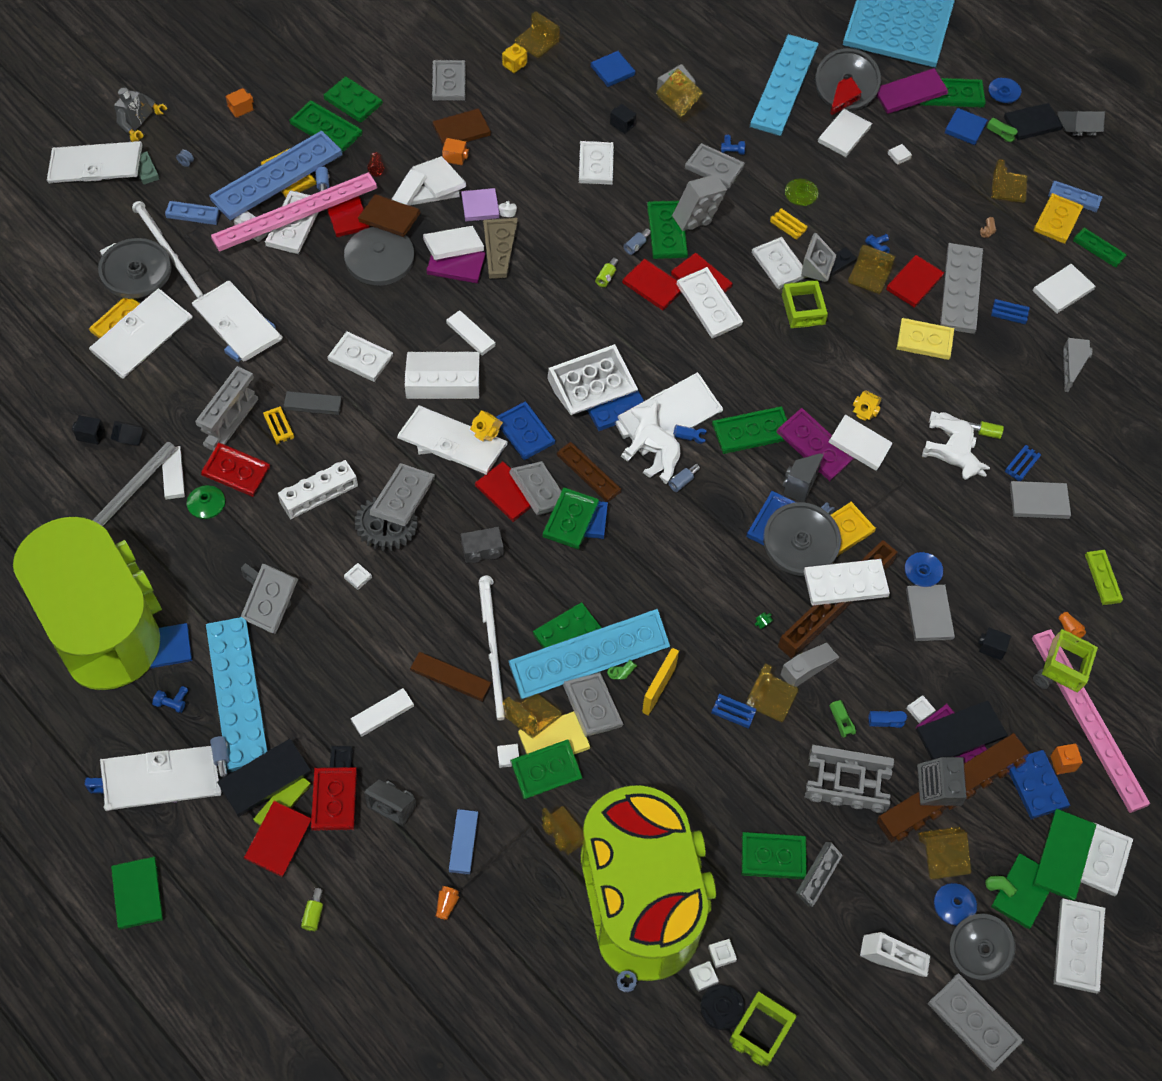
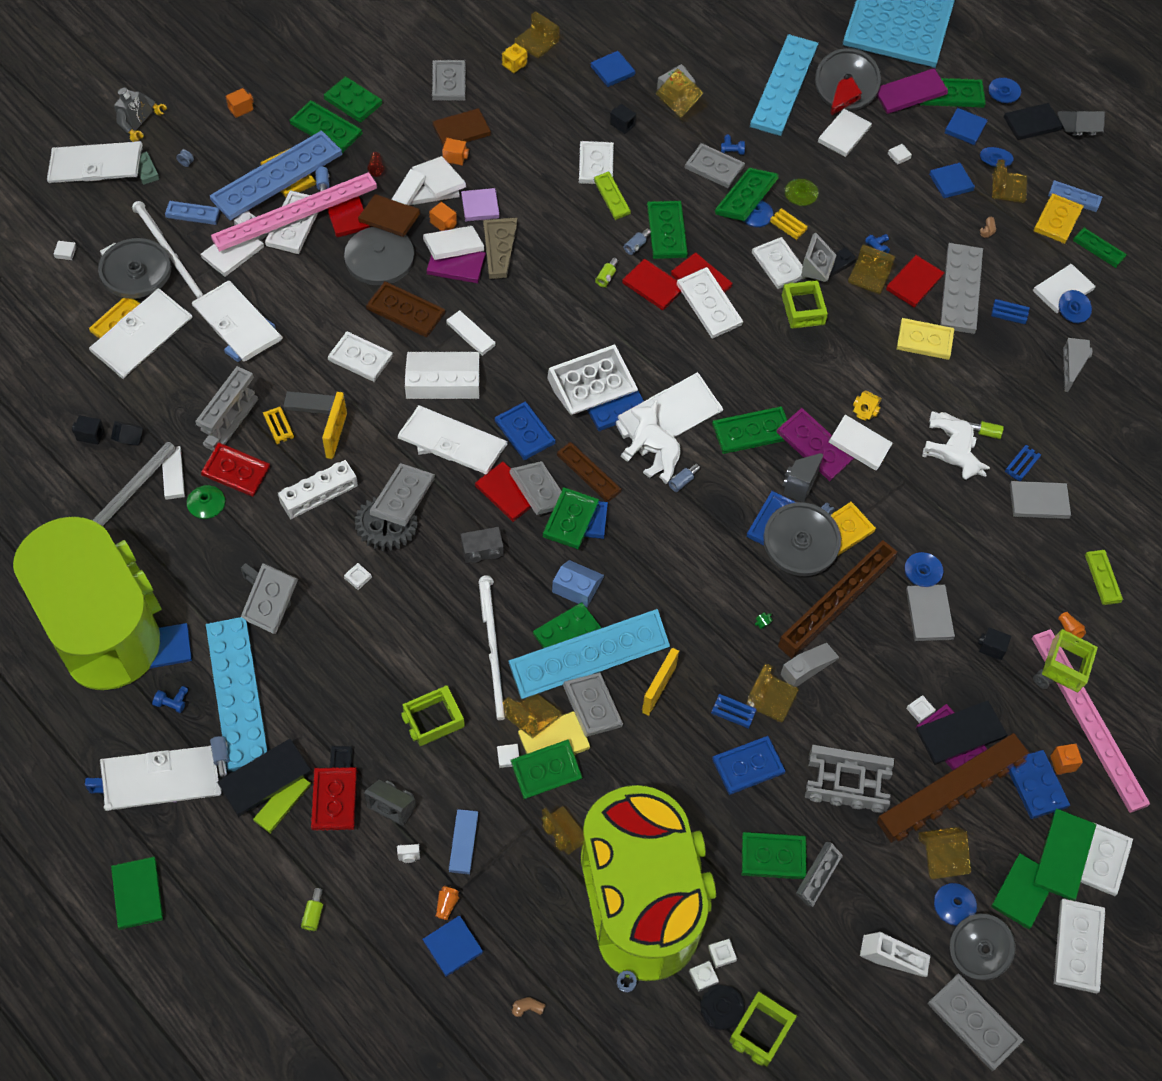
red tile [244,801,311,877] -> none
white tile [351,688,414,737] -> none
reddish brown tile [410,652,491,702] -> none
yellow brick [470,410,503,441] -> none
white piece [499,201,517,217] -> none
bright green arm [607,659,637,679] -> none
light grey brick [672,174,727,231] -> none
blue bar [673,425,707,444] -> none
white plate [804,559,890,605] -> none
bright green bar [829,700,856,738] -> none
blue bar [868,711,907,728] -> none
dark grey slope [917,757,966,806] -> none
bright green arm [985,876,1017,898] -> none
bright green bar [987,118,1017,142] -> none
none -> white tile [54,241,77,260]
none -> white tile [201,237,264,277]
none -> yellow tile [322,392,347,459]
none -> reddish brown tile [366,281,445,338]
none -> white plate [397,844,420,863]
none -> lime window [401,685,465,746]
none -> blue tile [423,915,483,977]
none -> orange brick [429,202,457,231]
none -> medium nougat arm [512,997,546,1017]
none -> medium blue slope [552,560,604,607]
none -> lime tile [594,171,631,220]
none -> blue tile [712,736,785,795]
none -> green tile [715,168,778,221]
none -> blue dish [743,201,773,227]
none -> blue tile [929,163,975,198]
none -> blue dish [980,147,1013,167]
none -> blue dish [1059,290,1092,323]

